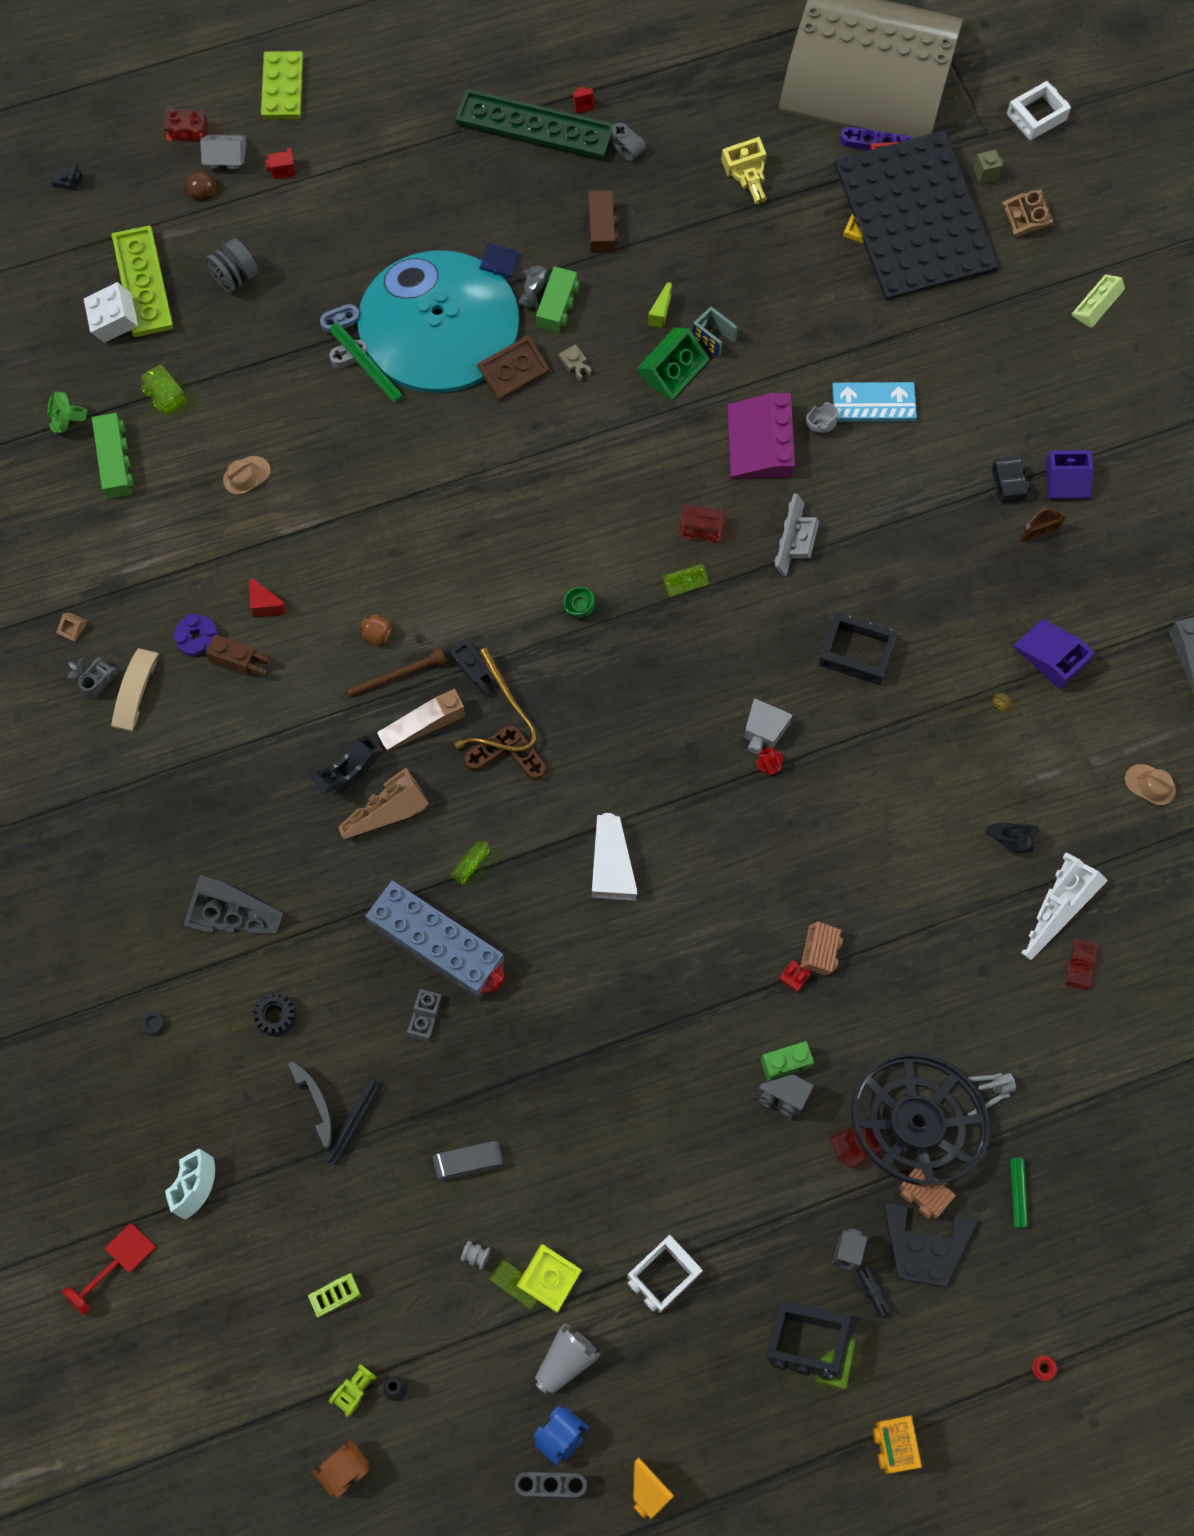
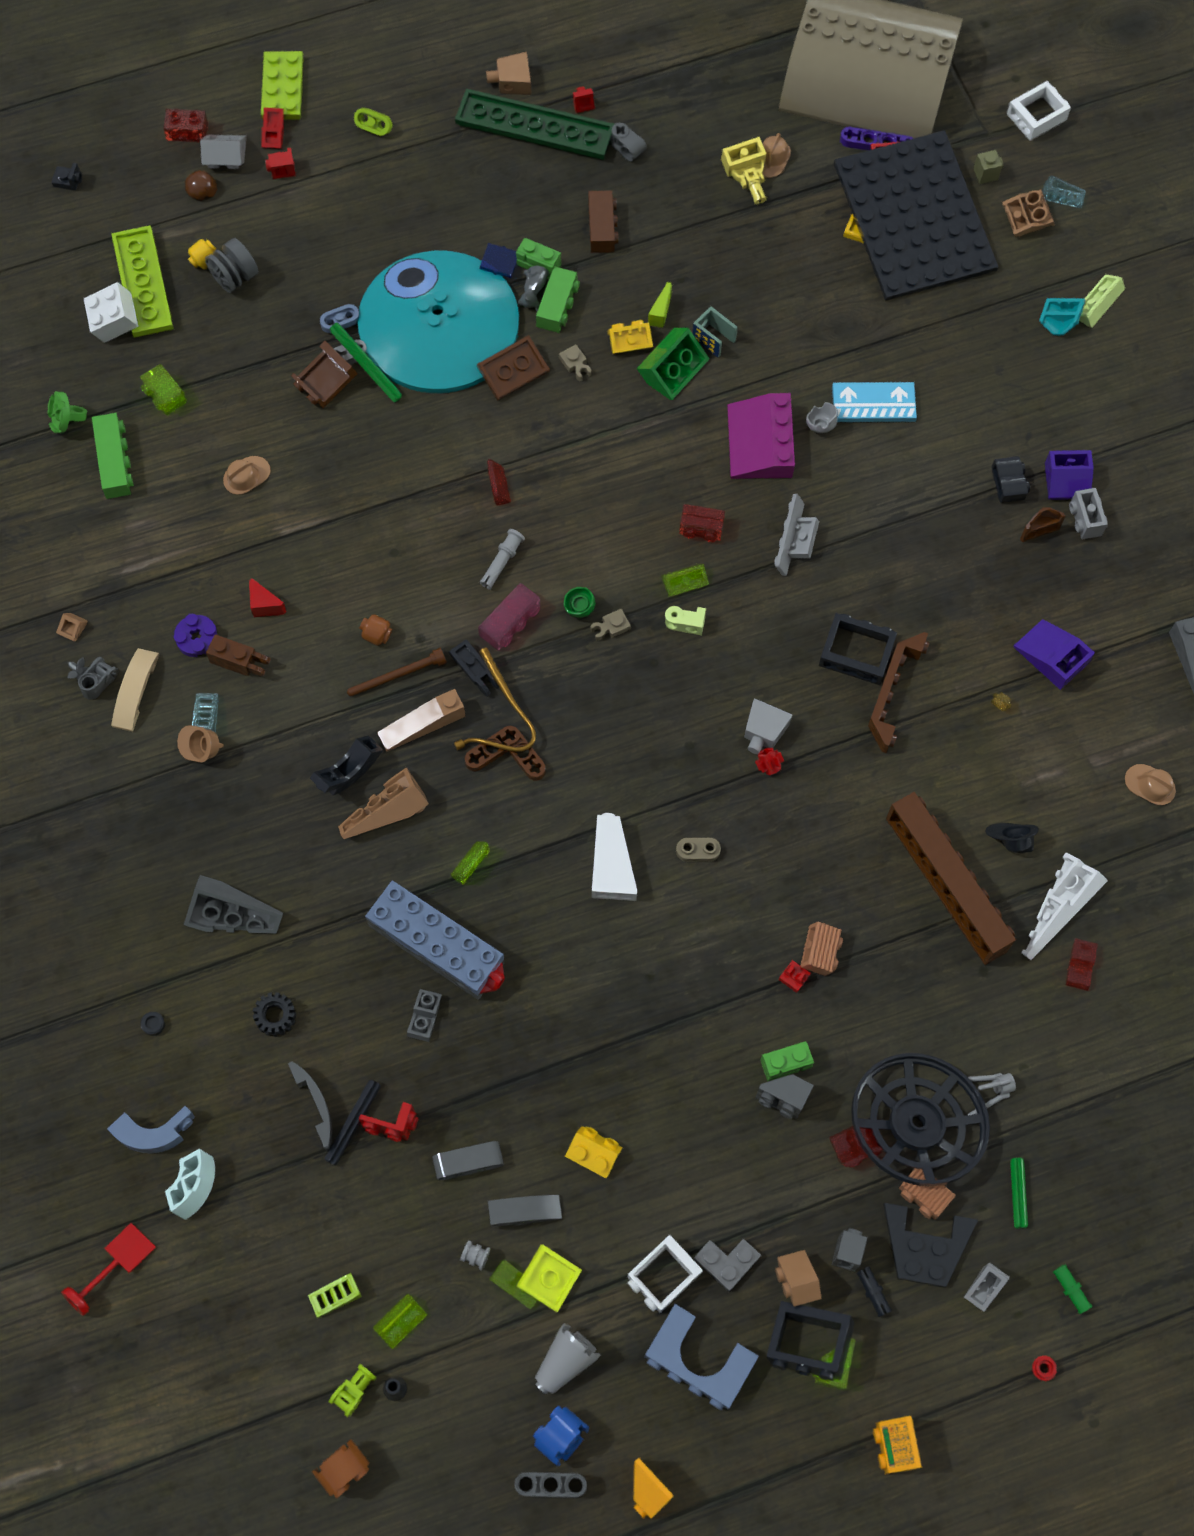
none -> sand blue arch [107,1106,195,1153]
none -> medium nougat piece [177,725,224,762]
none -> yellow head [188,239,217,269]
none -> clear light blue slope [192,693,219,733]
none -> red slope [262,107,284,148]
none -> reddish brown panel [291,341,357,408]
none -> lime plate [354,108,392,135]
none -> red bracket [359,1102,418,1142]
none -> clear neon green slope [373,1294,427,1349]
none -> clear pink brick [478,583,540,651]
none -> light grey pin [479,529,525,590]
none -> medium nougat torso [486,52,531,95]
none -> clear red slope [487,459,511,506]
none -> dark grey slope [488,1195,562,1228]
none -> bright green brick [516,238,561,279]
none -> yellow bracket [565,1126,623,1178]
none -> dark tan plate [590,609,631,641]
none -> yellow bracket [607,320,653,354]
none -> sand blue arch [645,1304,759,1411]
none -> yellowish green leg [665,606,706,635]
none -> dark tan plate [676,838,721,862]
none -> flat silver plate [694,1239,761,1291]
none -> medium nougat piece [763,133,791,178]
none -> medium nougat brick [775,1250,821,1306]
none -> reddish brown slope [868,632,930,753]
none -> reddish brown brick [886,792,1016,965]
none -> light grey slope [964,1263,1010,1311]
none -> teal slope [1039,298,1086,336]
none -> clear light blue slope [1042,175,1086,208]
none -> green pin [1053,1264,1092,1314]
none -> light grey brick [1069,488,1108,539]

